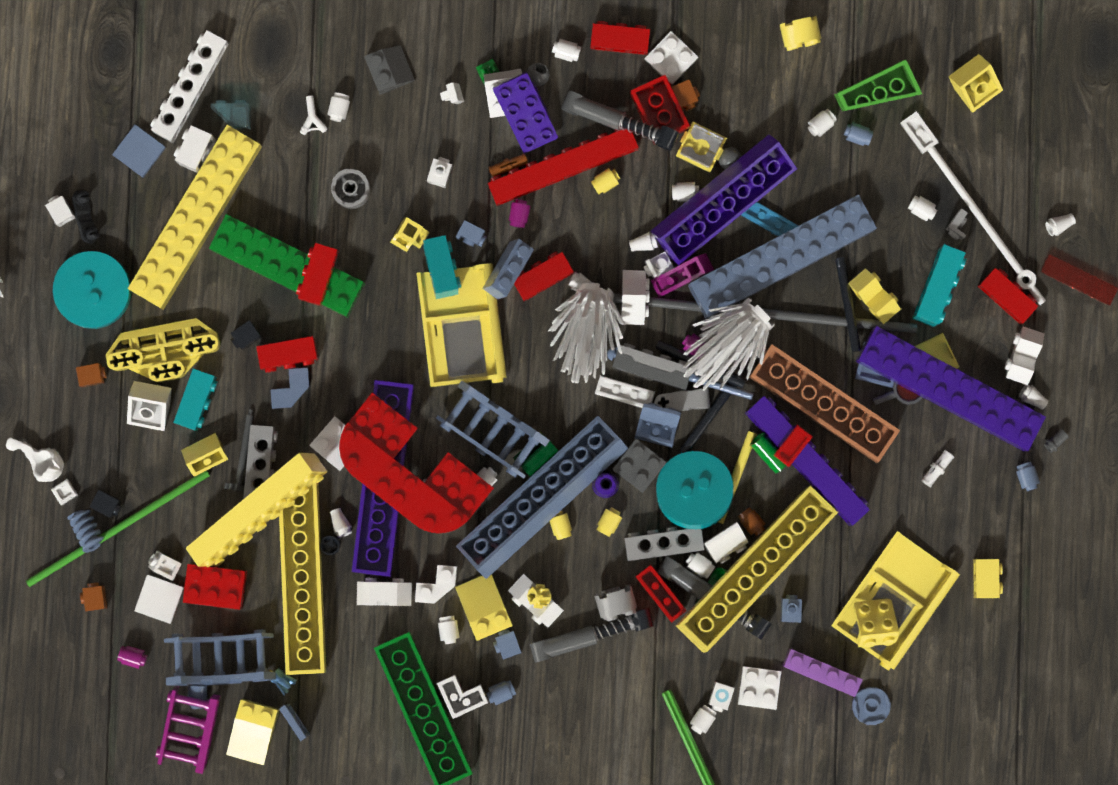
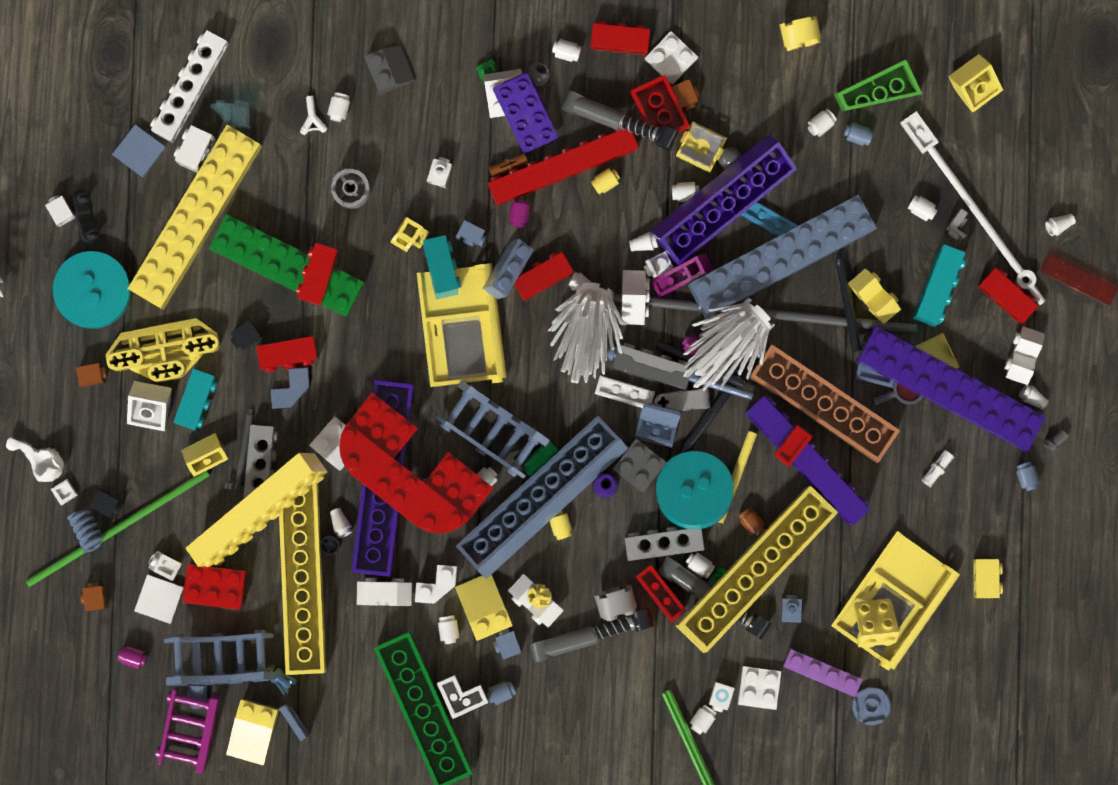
white tile [440,83,464,104] -> none
light yellow brick [596,507,622,537] -> none
white slope [703,523,748,564] -> none
green pin [750,432,786,473] -> none

